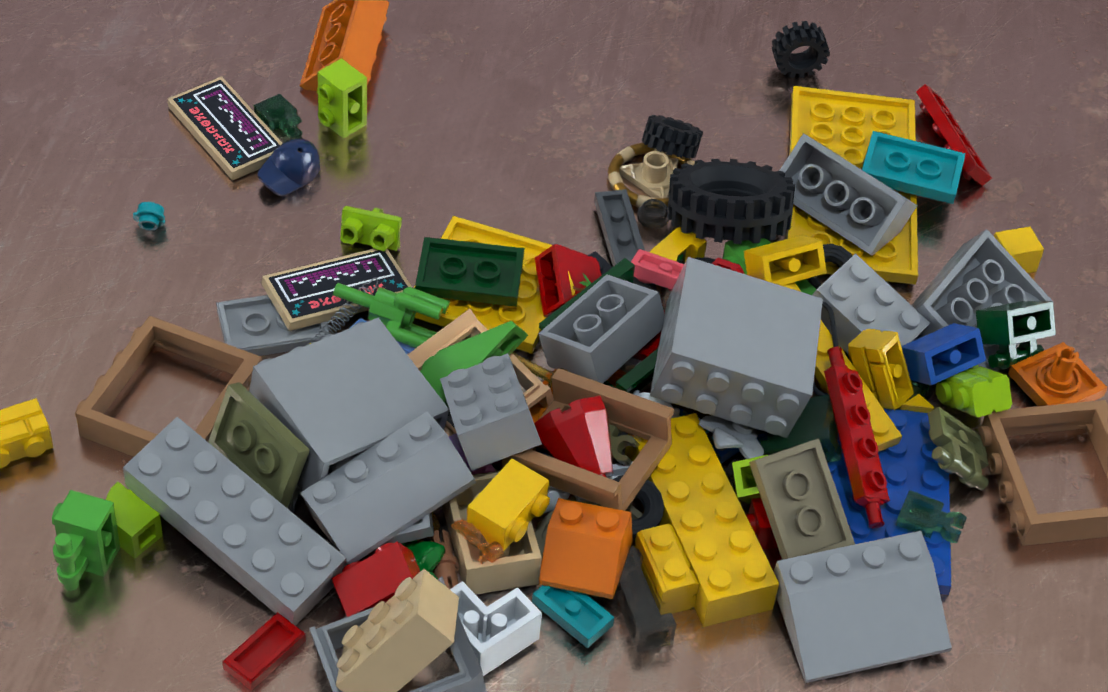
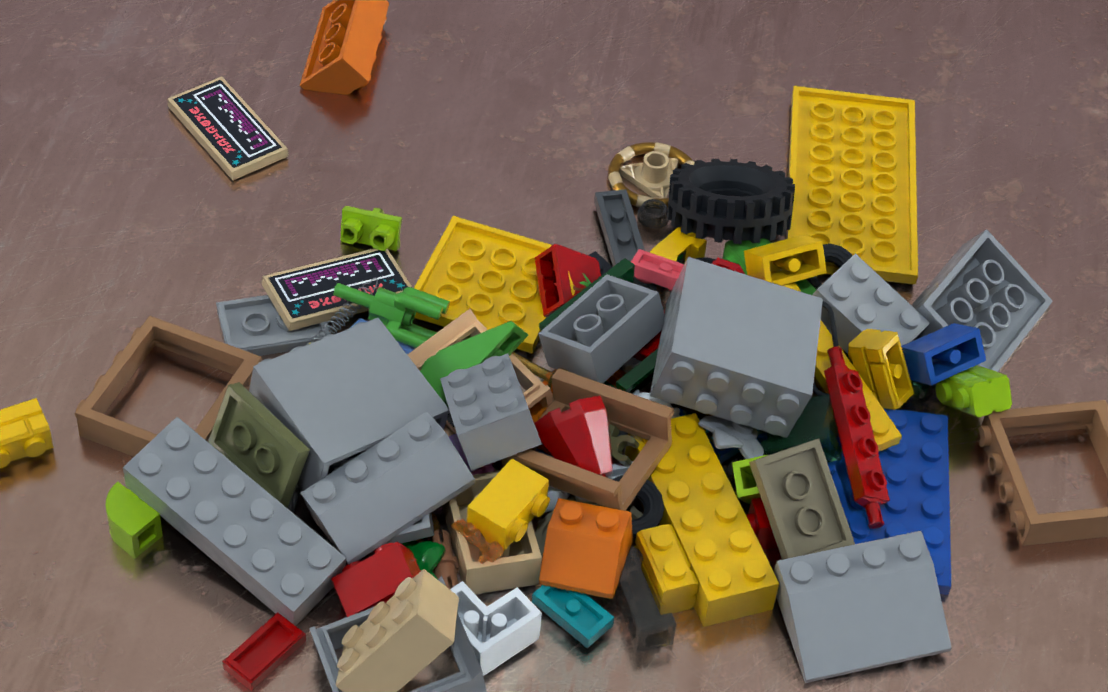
bright green brick [52,490,120,591] -> none
teal plate [133,202,166,231] -> none
clear green plate [253,94,303,140] -> none
dark blue cap [258,139,320,196] -> none
lime brick [317,58,367,139] -> none
dark green plate [415,237,525,307] -> none
black tyre [642,115,703,159] -> none
black tyre [772,21,830,78] -> none
light grey slope [779,133,918,256] -> none
teal plate [862,131,966,204] -> none
plate [896,490,967,543] -> none
yellow piece [900,394,934,413] -> none
red plate [916,84,992,186] -> none
olive plate [928,407,989,490] -> none
dark green brick [976,301,1056,369] -> none
yellow brick [994,226,1044,273] -> none
orange plate [1008,342,1108,406] -> none

